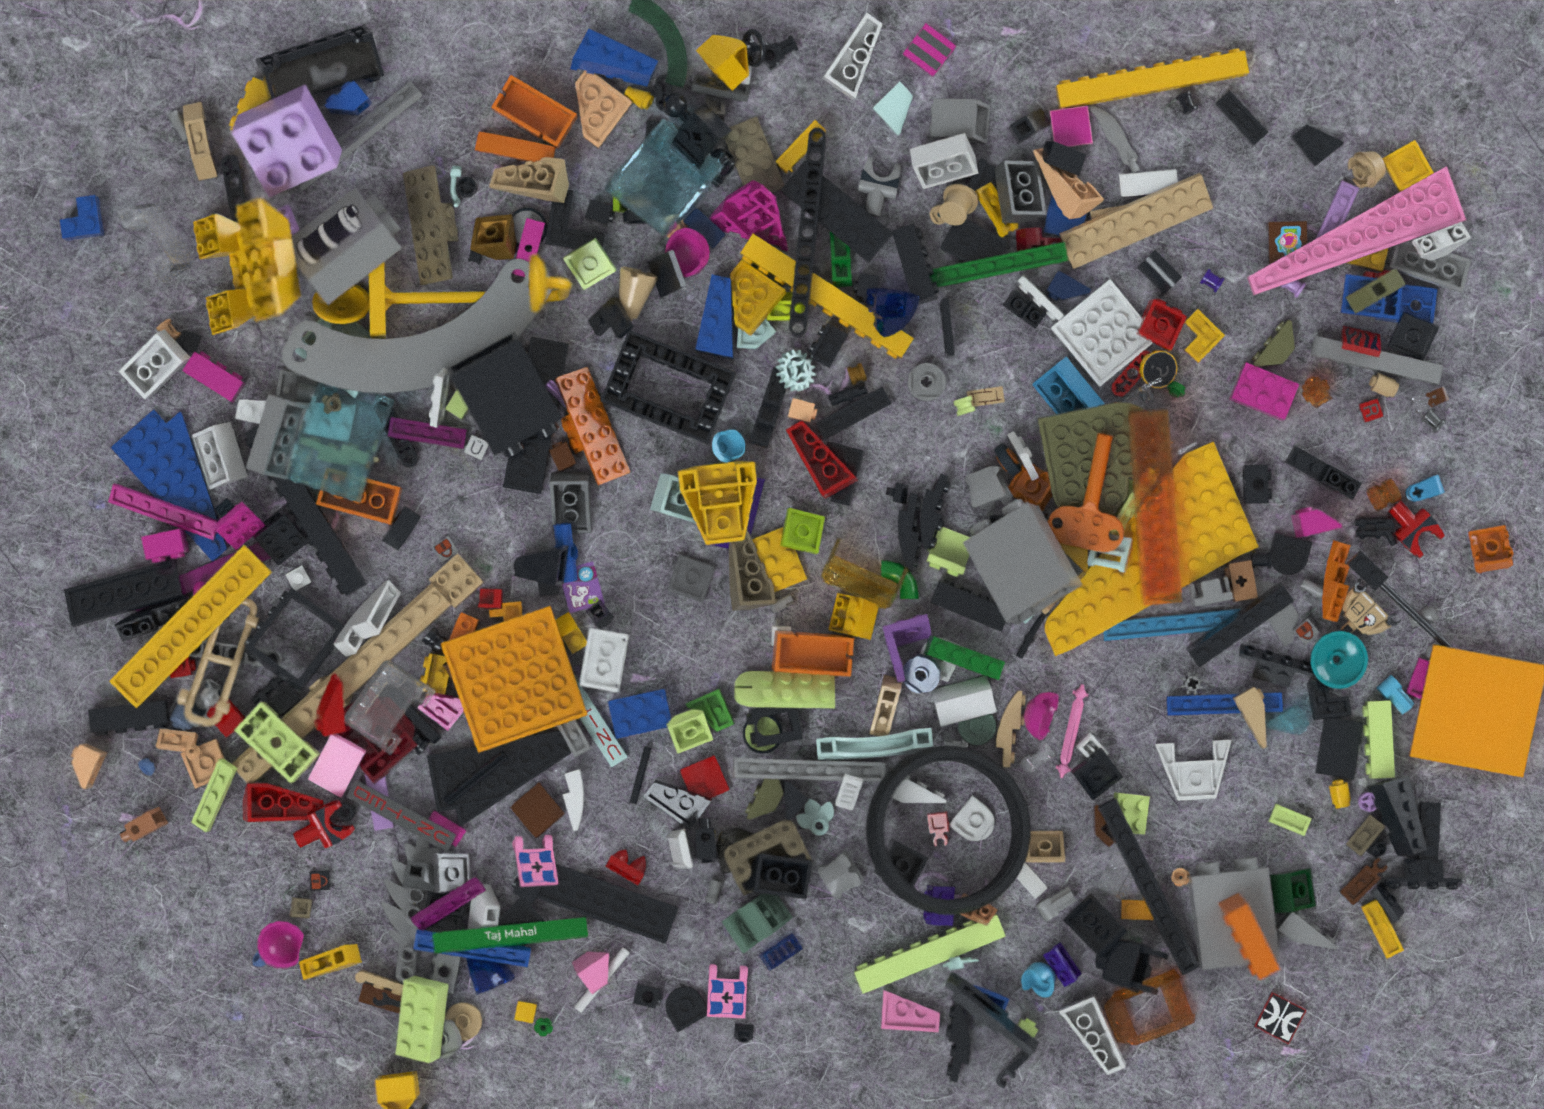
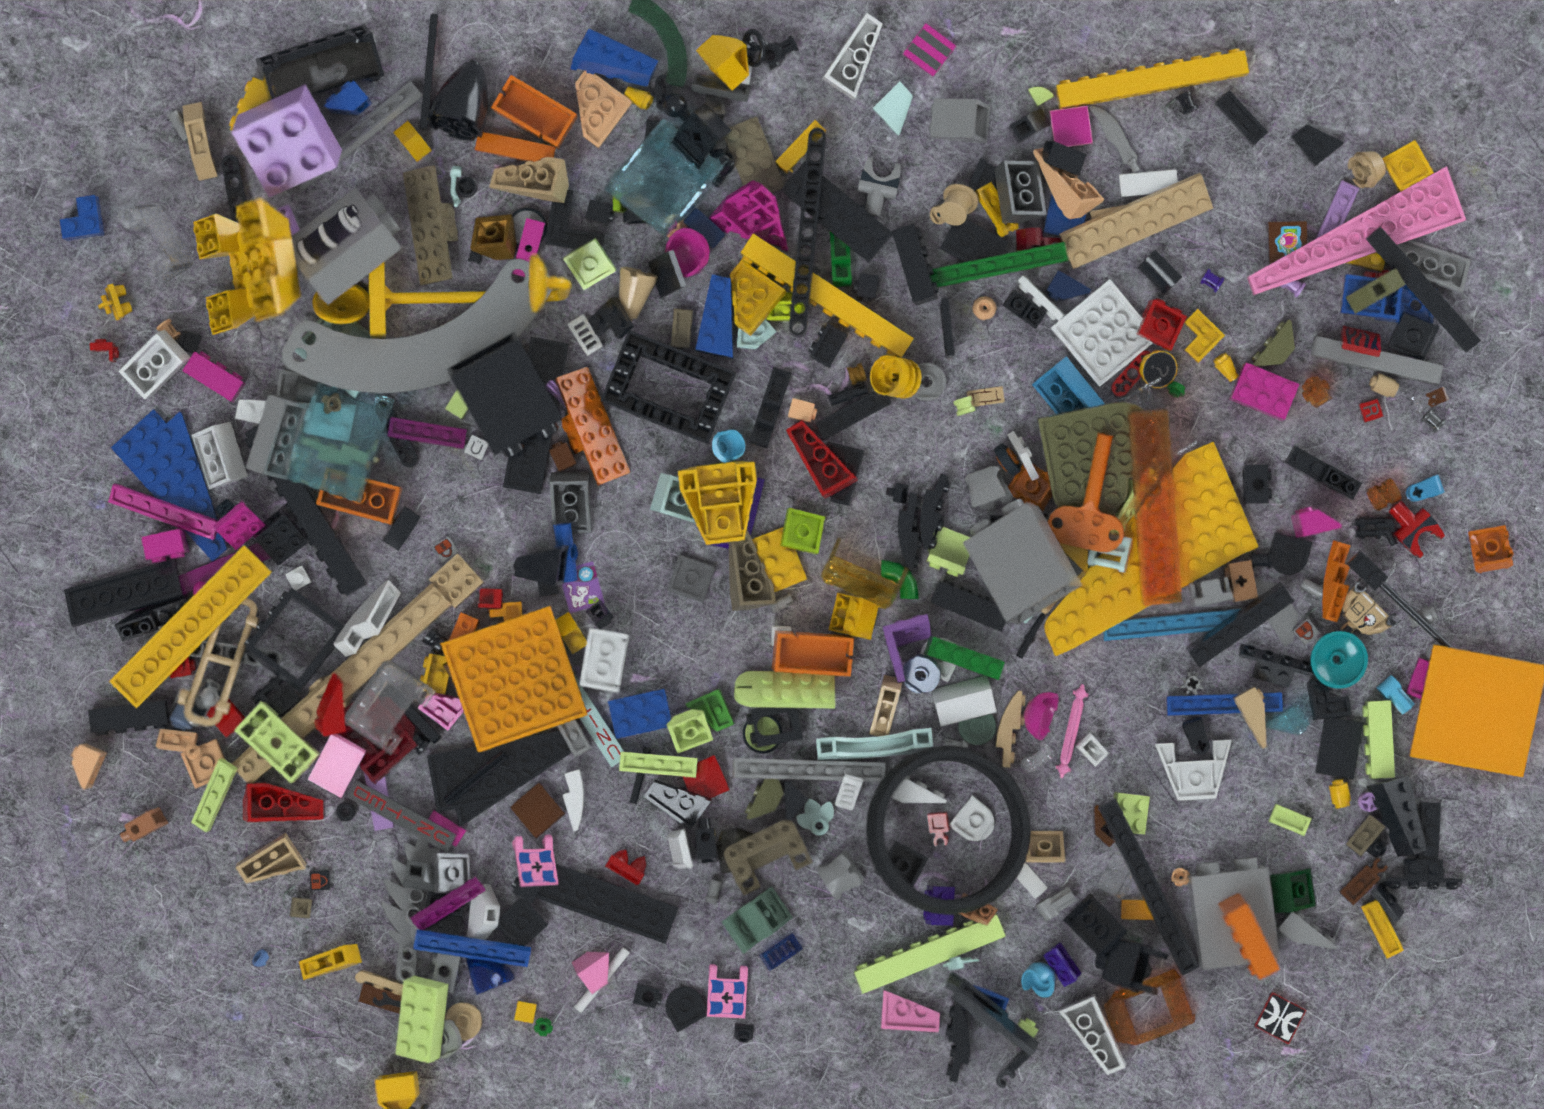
medium blue piece [138,758,155,776] -> none
dark pink cylinder [257,921,304,969] -> none
red connector [293,800,355,848] -> none
white plate [429,368,450,428] -> none
green tile [432,917,588,954] -> none
black slope [745,853,812,899] -> none
light aqua gear [776,350,816,392] -> none
clear blue brick [867,288,920,337] -> none
white brick [910,133,978,189] -> none
black tile [1071,748,1123,800] -> none
white slope [1412,222,1471,261] -> none
none -> red bracket [89,339,119,363]
none -> yellow hips [98,283,132,321]
none -> tan wedge [236,833,307,884]
none -> yellow slope [393,121,432,162]
none -> black tile [420,13,438,131]
none -> black cylinder [427,60,488,141]
none -> white slope [568,314,604,357]
none -> yellowish green plate [619,752,698,778]
none -> dark tan plate [671,308,693,349]
none -> yellow wheel [870,355,922,399]
none -> light nougat plate [972,296,997,320]
none -> yellowish green tile [1028,87,1054,107]
none -> black piece [1182,717,1210,755]
none -> yellow cone [1213,352,1239,382]
none -> black tile [1365,226,1481,353]

